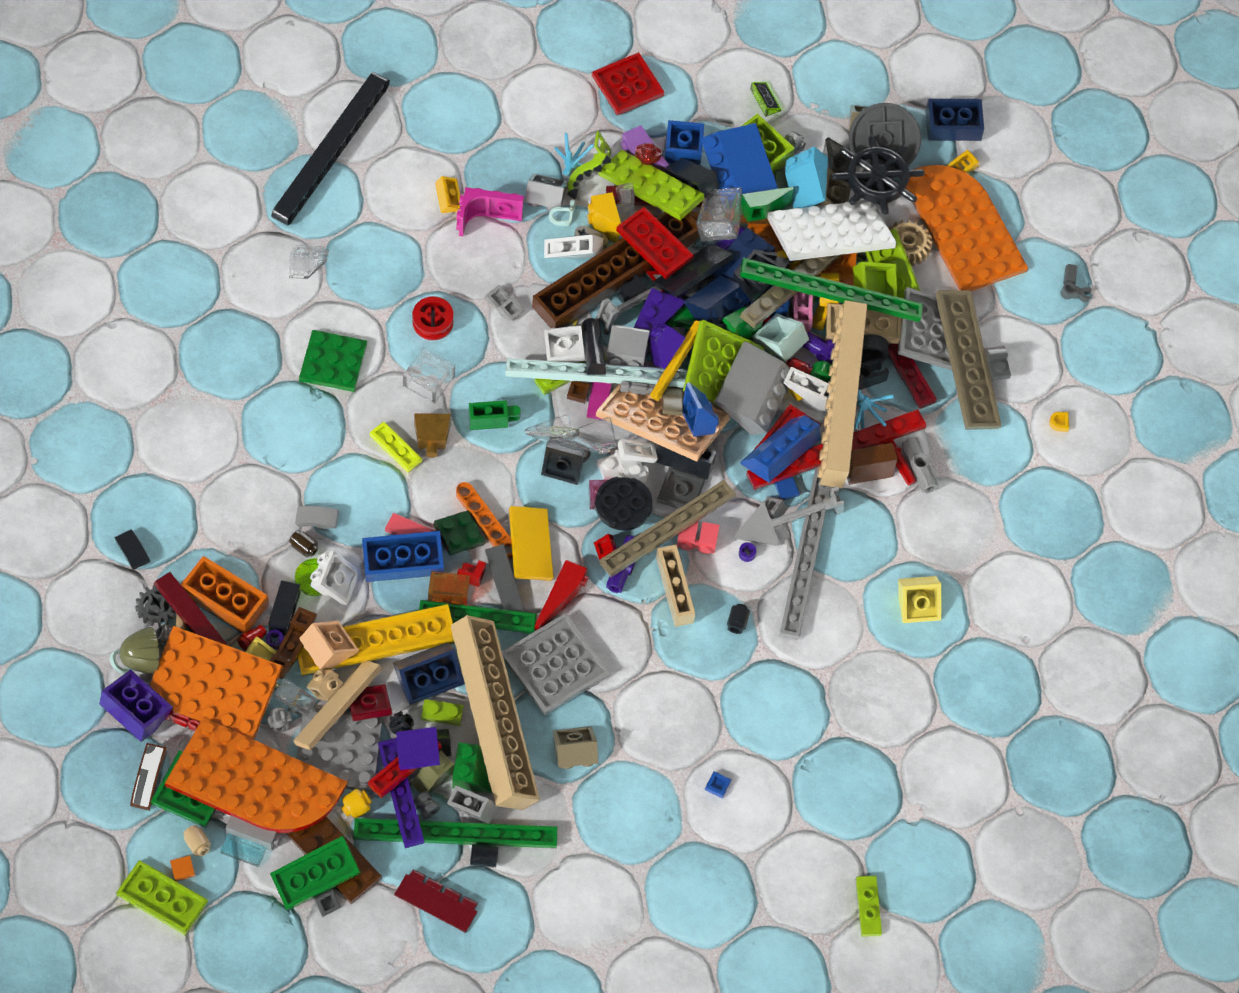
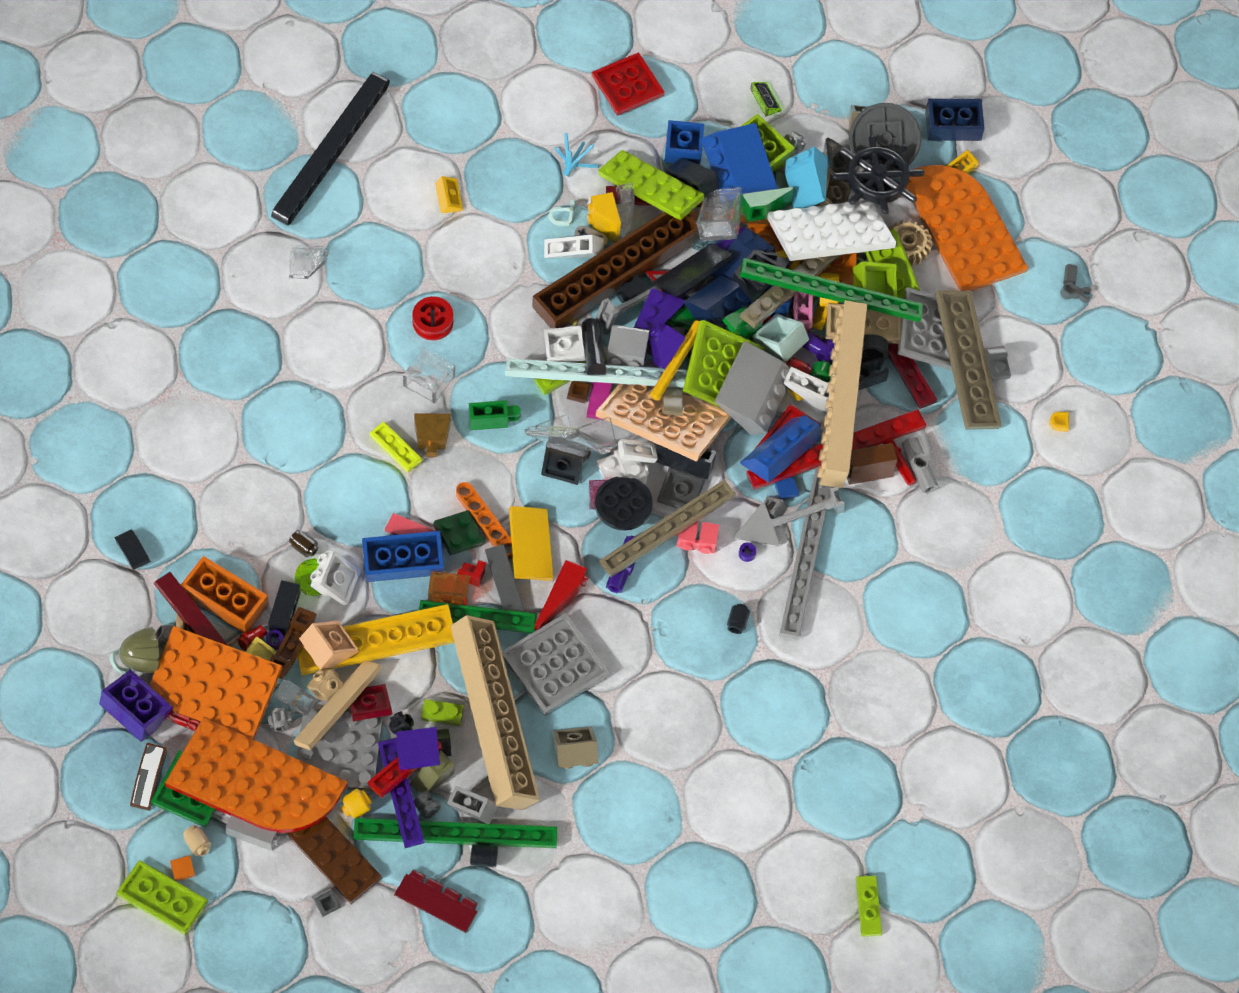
dark grey gear [135,585,176,627] -> none
clear light blue tile [220,833,266,867] -> none
green plate [270,836,361,911] -> none
light grey slope [295,506,339,529] -> none
green plate [299,330,367,392] -> none
dark blue slope [393,643,465,705] -> none
green slope [452,742,492,794] -> none
dark pink bracket [456,187,524,237] -> none
light grey slope [484,285,524,322] -> none
light grey slope [524,174,568,210] -> none
lime piece [567,131,612,199] -> none
red plate [593,534,617,560] -> none
red plate [616,207,694,279] -> none
light grey axle [620,381,655,396] -> none
medium lavender slope [621,125,669,174] -> none
clear red plate [635,143,662,165] -> none
tan brick [656,545,695,627] -> none
blue slope [682,383,719,437] -> none
blue tile [705,771,732,799] -> none
medium azure plant [854,390,894,430] -> none
light yellow slope [898,576,941,623] -> none

